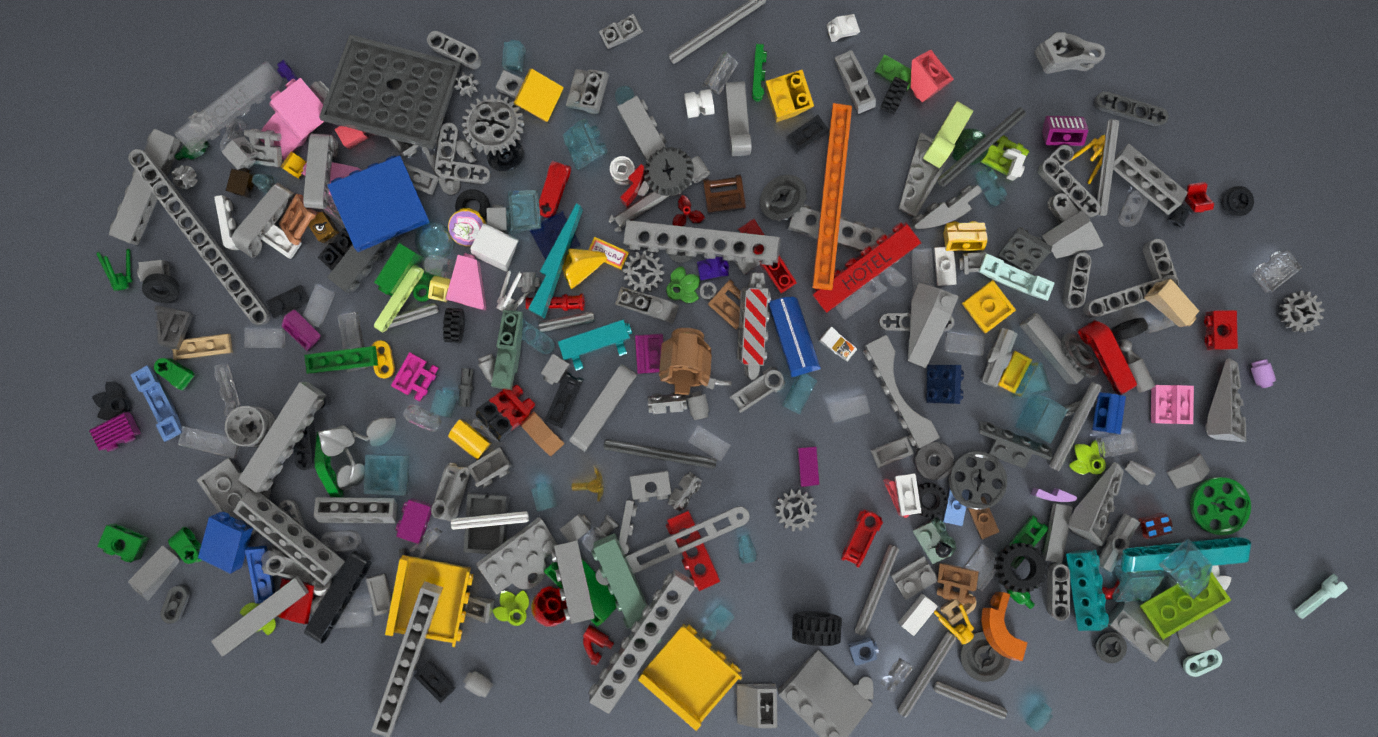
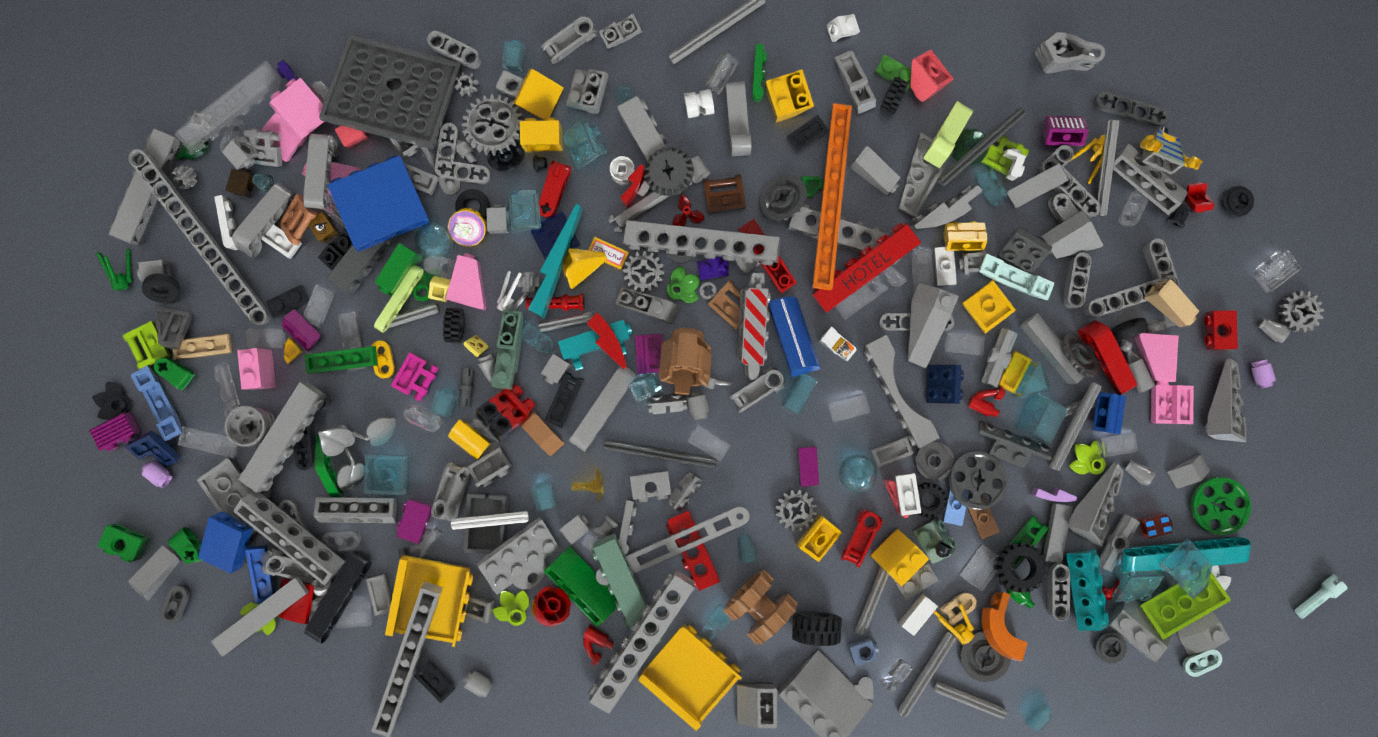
yellow plate [280,151,307,179] -> none
white slope [470,224,519,272] -> none
light grey brick [551,541,595,624] -> none
medium nougat plate [937,563,979,604] -> none
none -> lime plate [122,321,171,370]
none -> dark blue plate [125,431,180,467]
none -> lavender brick [141,460,172,488]
none -> bright pink brick [237,348,276,390]
none -> yellow tile [284,337,304,364]
none -> light yellow slope [463,335,489,357]
none -> yellow brick [520,118,563,152]
none -> black piece [533,154,547,171]
none -> light grey piece [541,15,597,64]
none -> red slope [586,312,627,370]
none -> clear light blue brick [628,373,662,403]
none -> medium nougat piece [723,569,798,645]
none -> yellow slope [795,514,842,562]
none -> green tile [801,176,824,199]
none -> clear light blue cylinder [838,454,877,493]
none -> light grey slope [850,146,901,195]
none -> yellow slope [870,529,929,586]
none -> red plant [967,386,1006,417]
none -> light grey tile [1007,163,1069,208]
none -> bright pink slope [1133,333,1179,386]
none -> torso [1140,127,1203,175]
none -> light grey cone [1258,318,1291,343]

